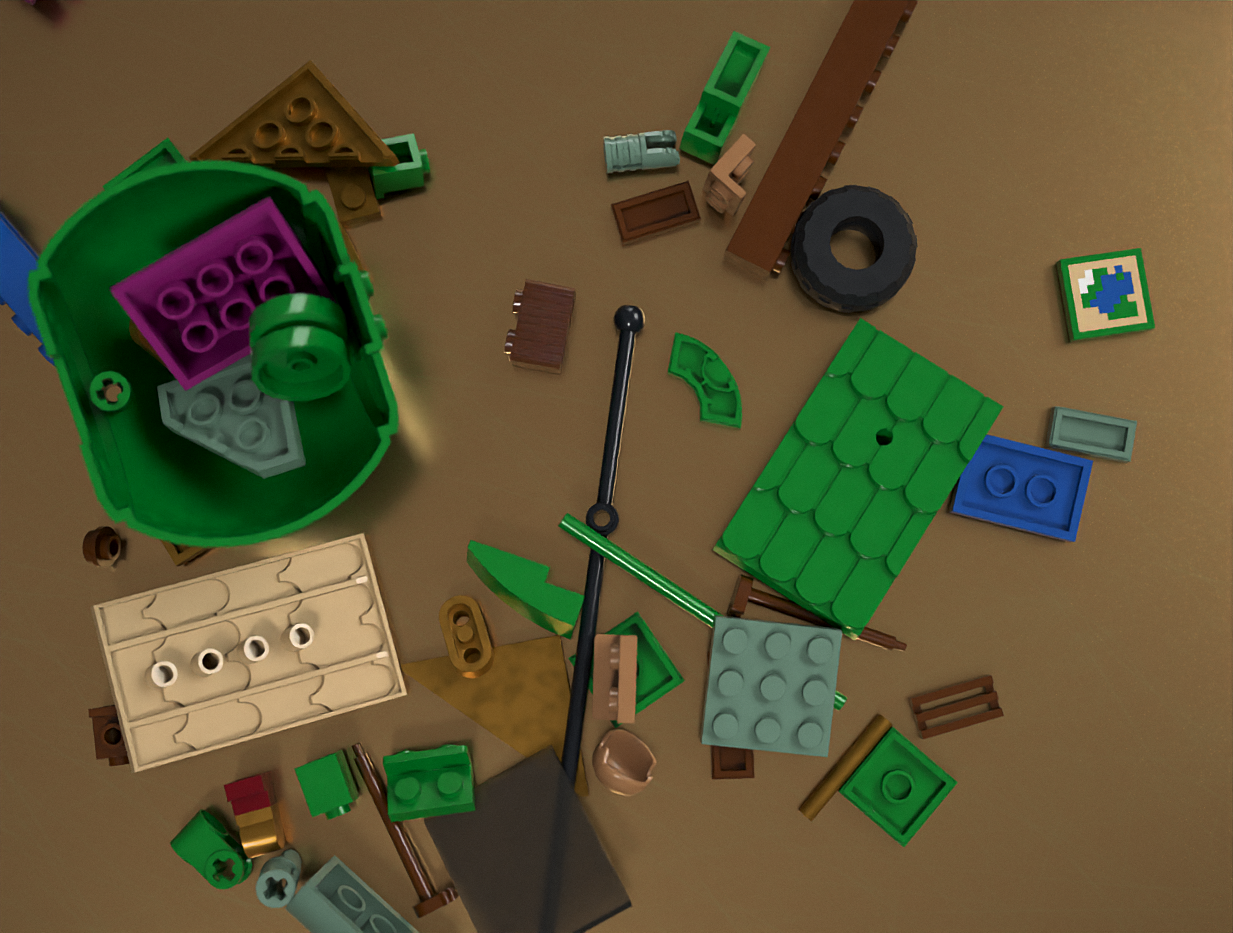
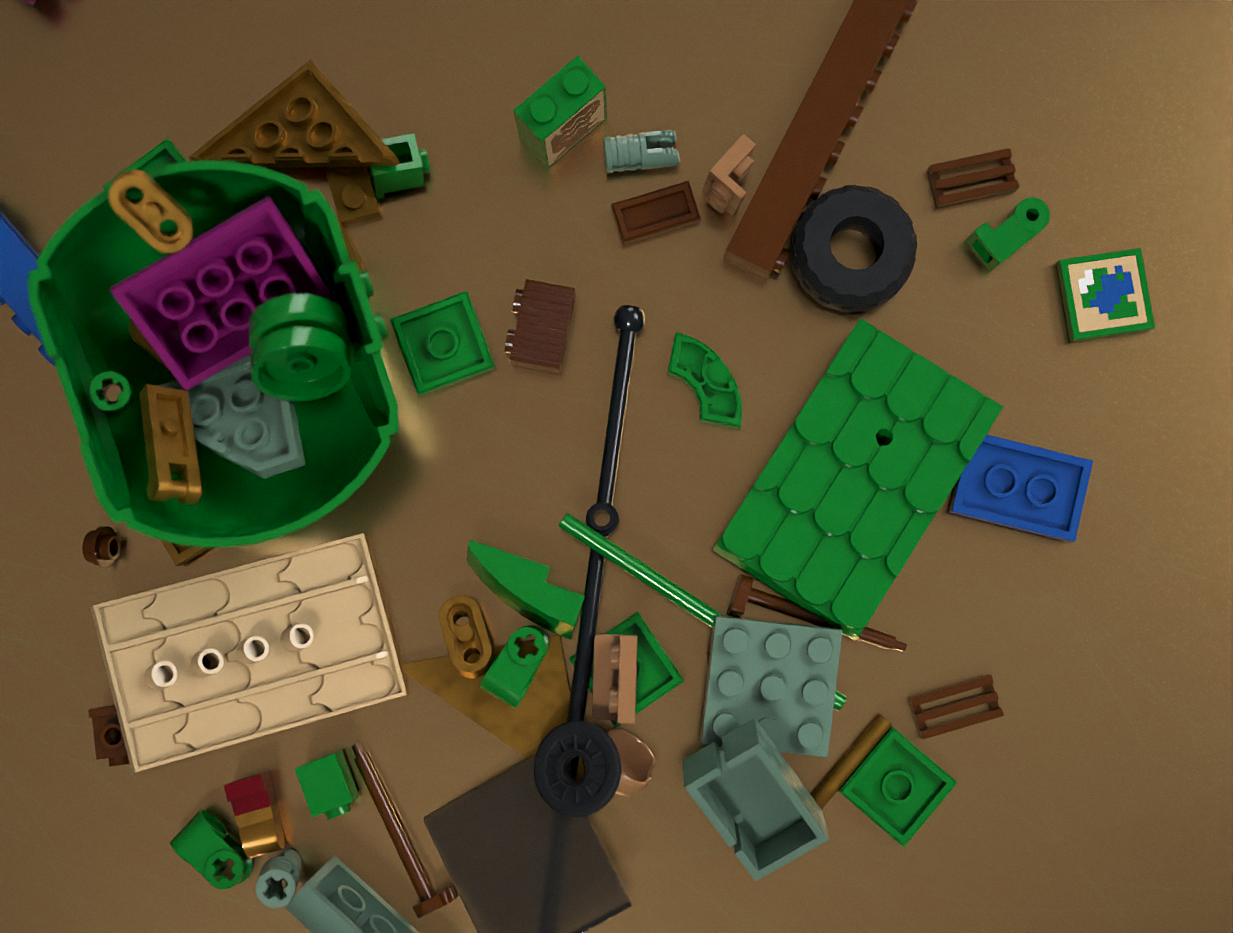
green bracket [383,744,476,822] -> none
green slope [679,31,771,165] -> none
sand green tile [1045,406,1137,463] -> none
none -> pearl gold plate [109,170,192,253]
none -> pearl gold plate [139,384,201,505]
none -> green tile [390,291,496,397]
none -> green piece [479,625,549,709]
none -> green brick [513,55,607,169]
none -> black wheel [534,721,621,817]
none -> sand green piece [682,718,829,882]
none -> reddish brown tile [928,148,1020,208]
none -> green leg [965,197,1050,272]

